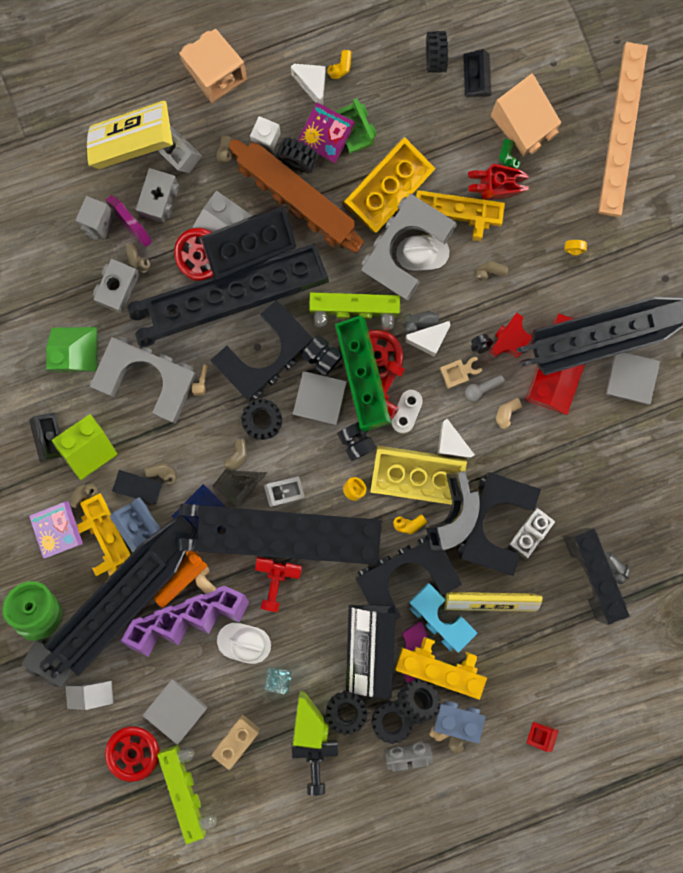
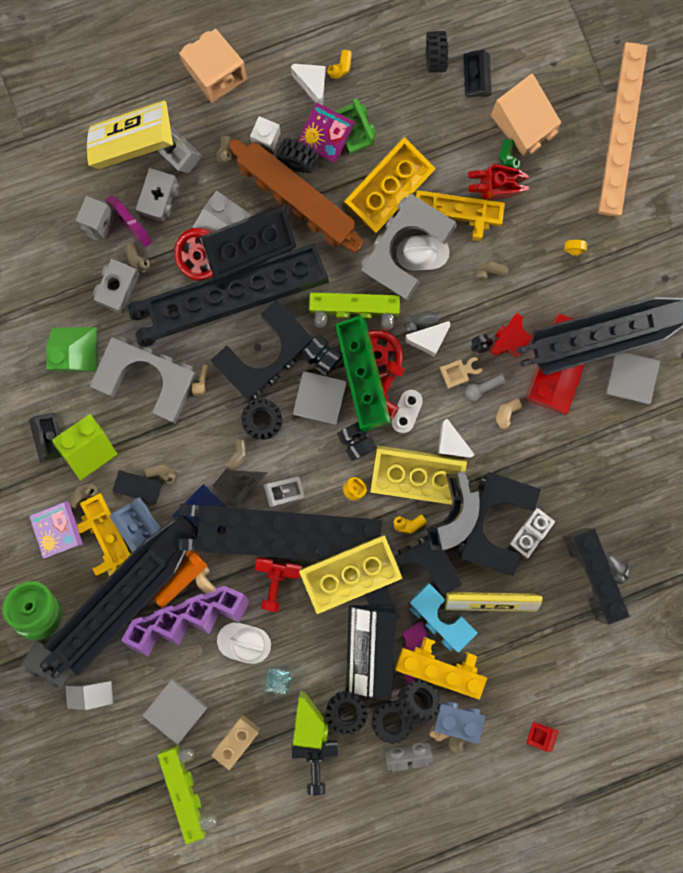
red plate [105,726,160,782] -> none
none -> light yellow slope [299,535,403,614]

